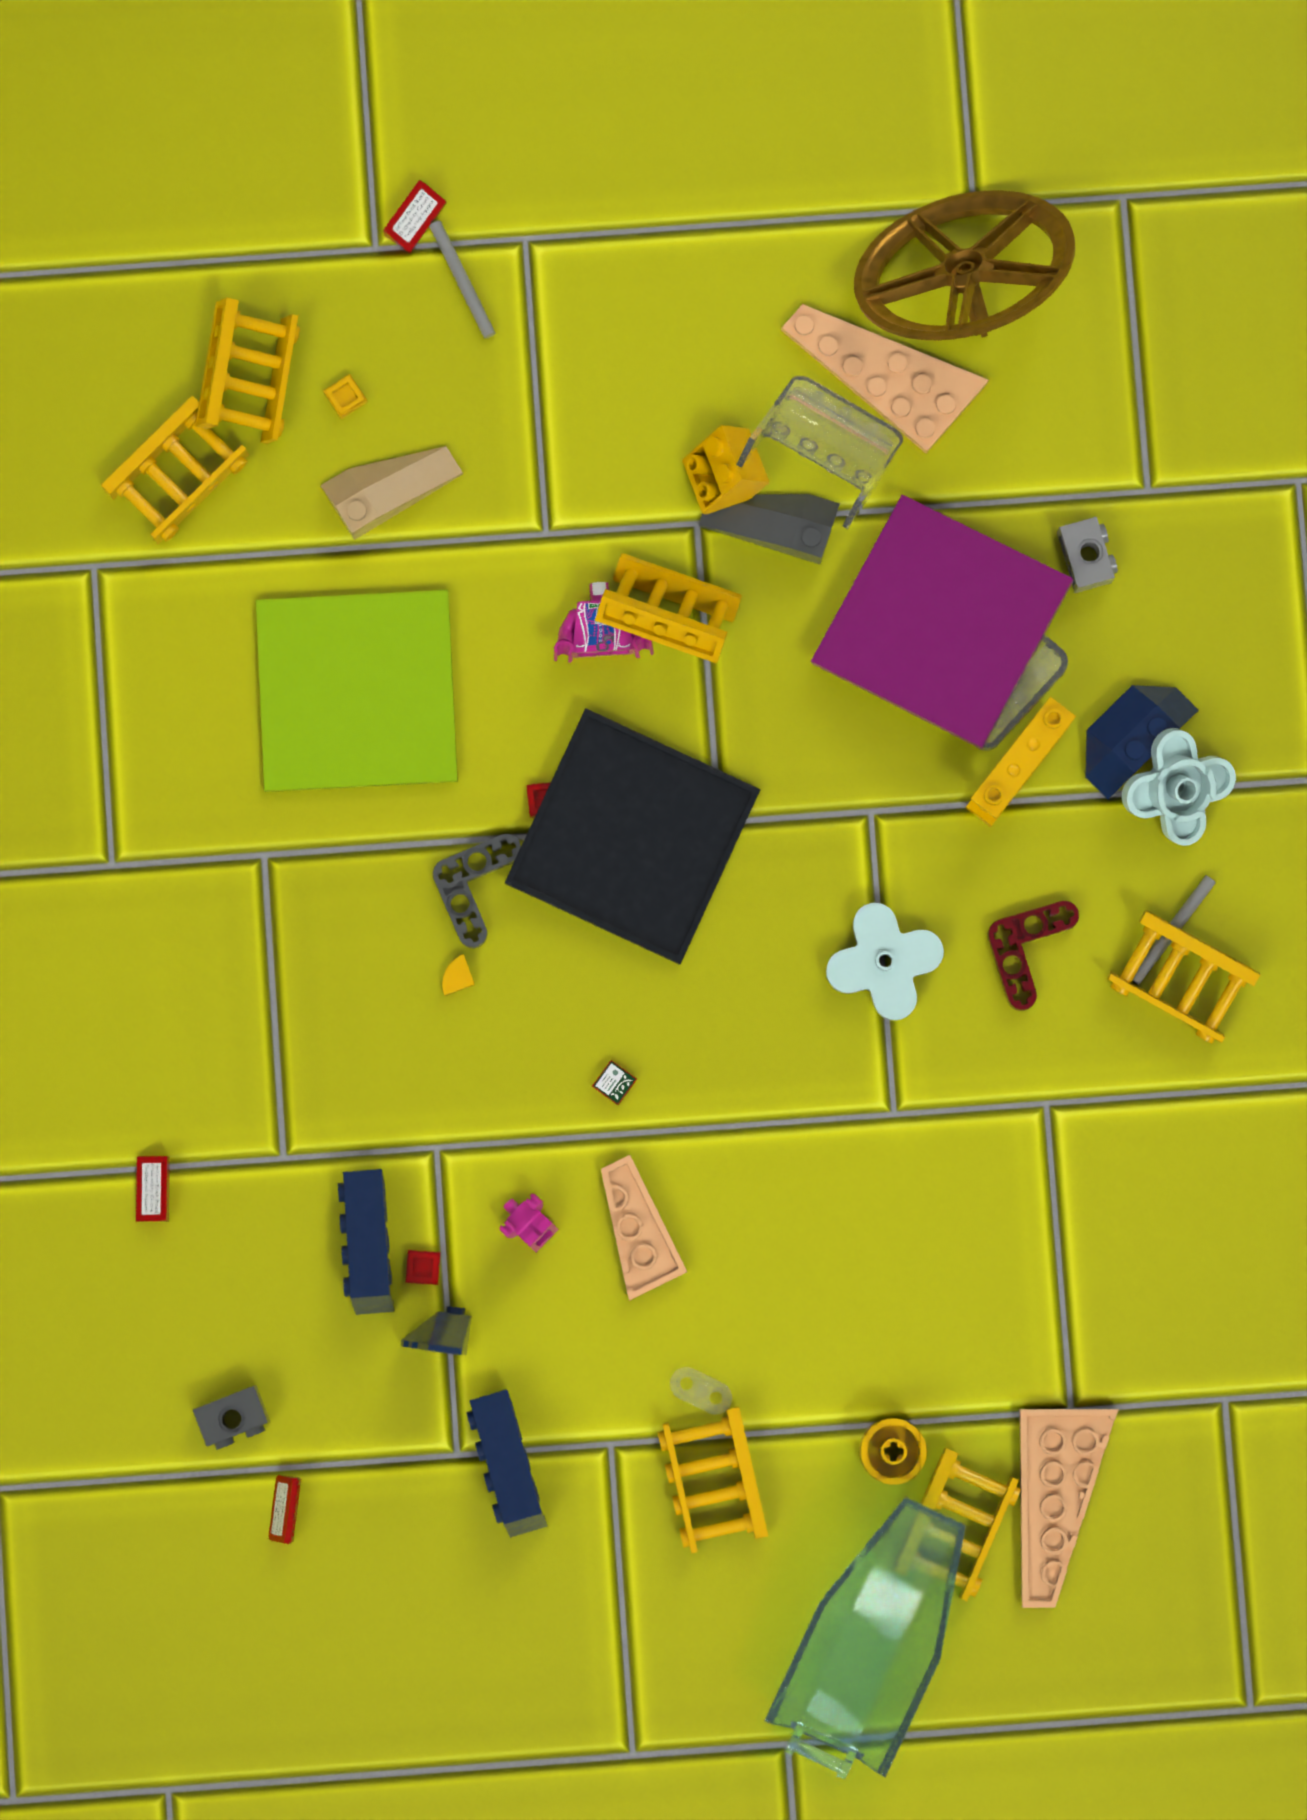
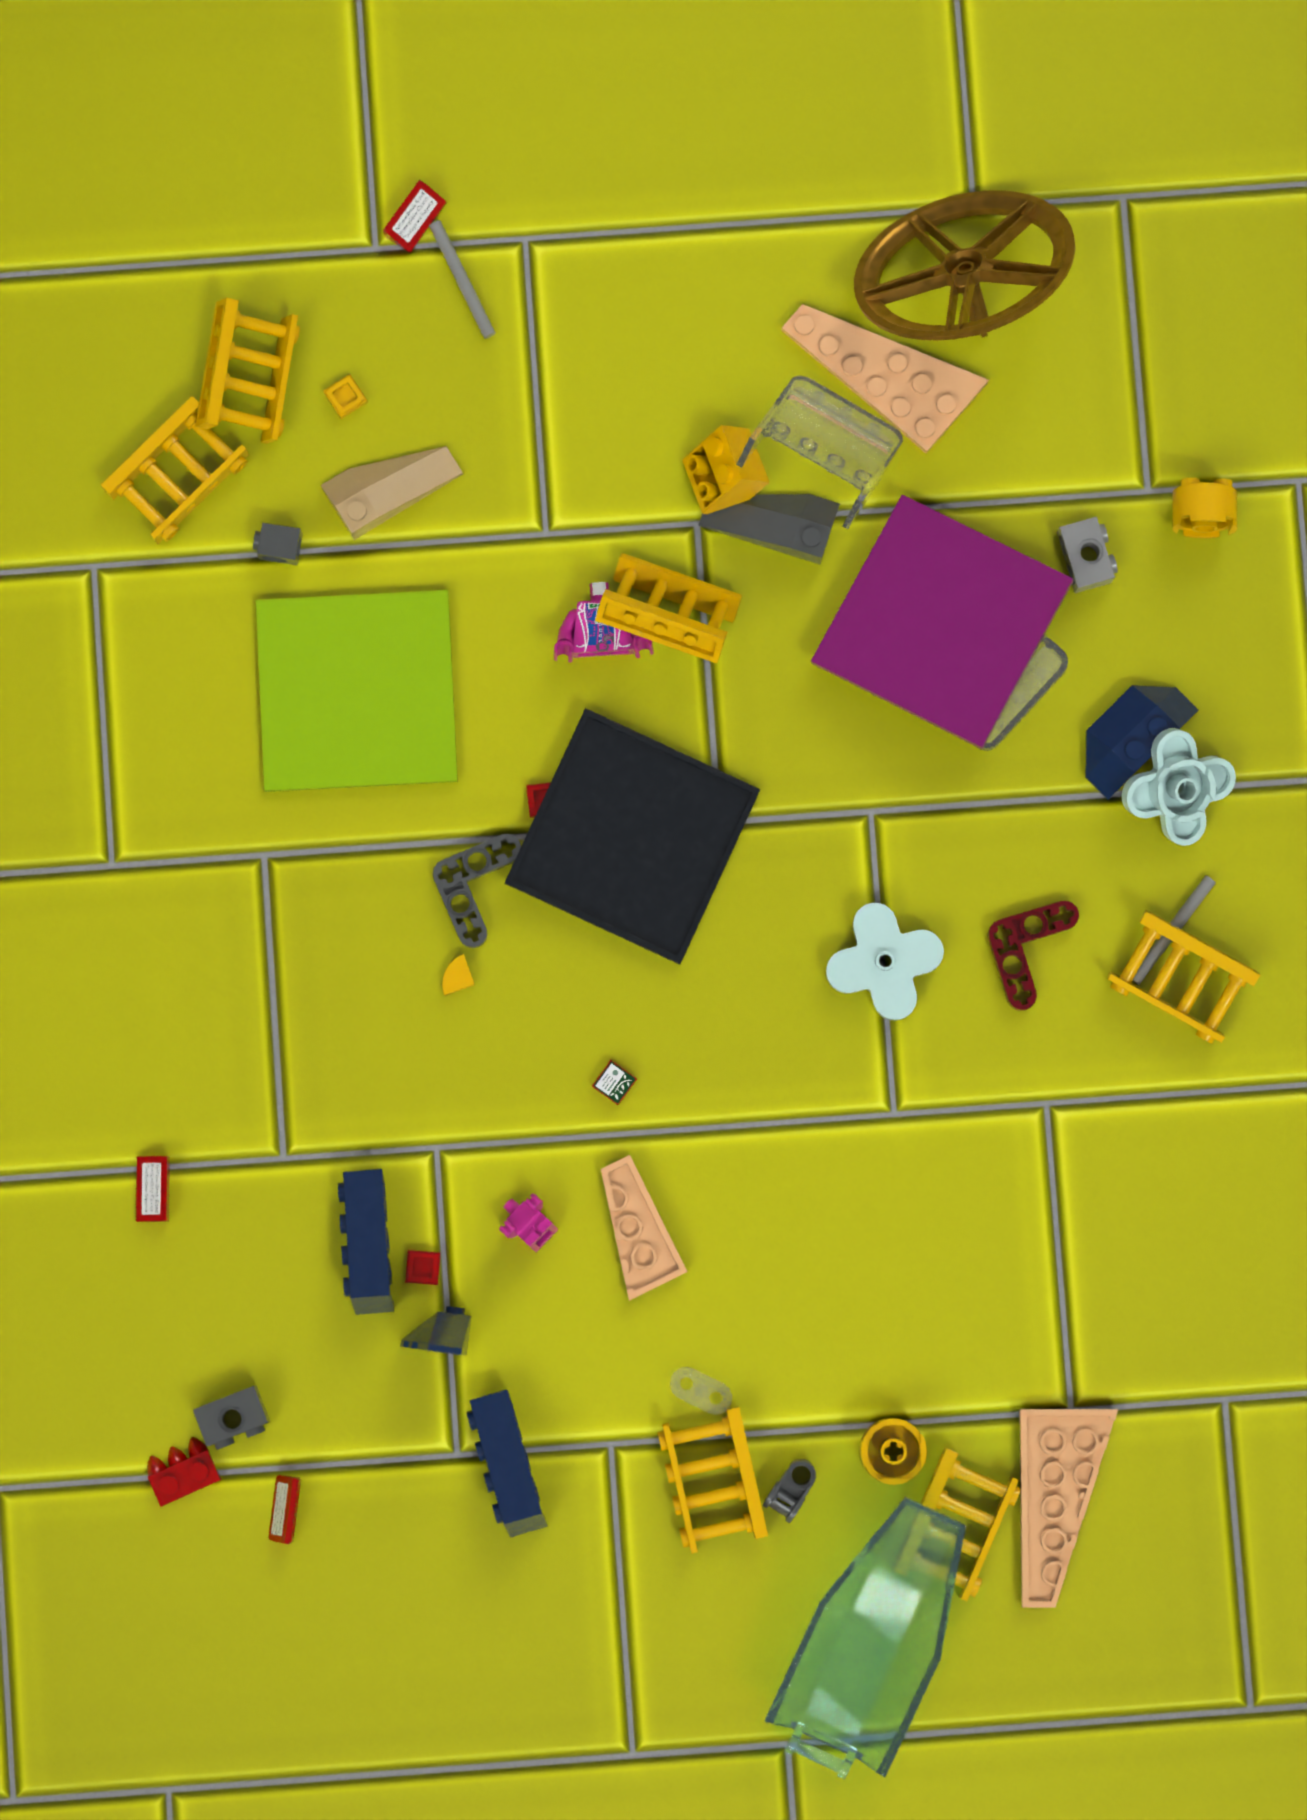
yellow fence [965,696,1076,827] -> none
none -> red plate [147,1437,222,1507]
none -> dark grey brick [253,523,303,566]
none -> dark grey piece [762,1459,816,1524]
none -> yellow brick [1172,478,1237,538]

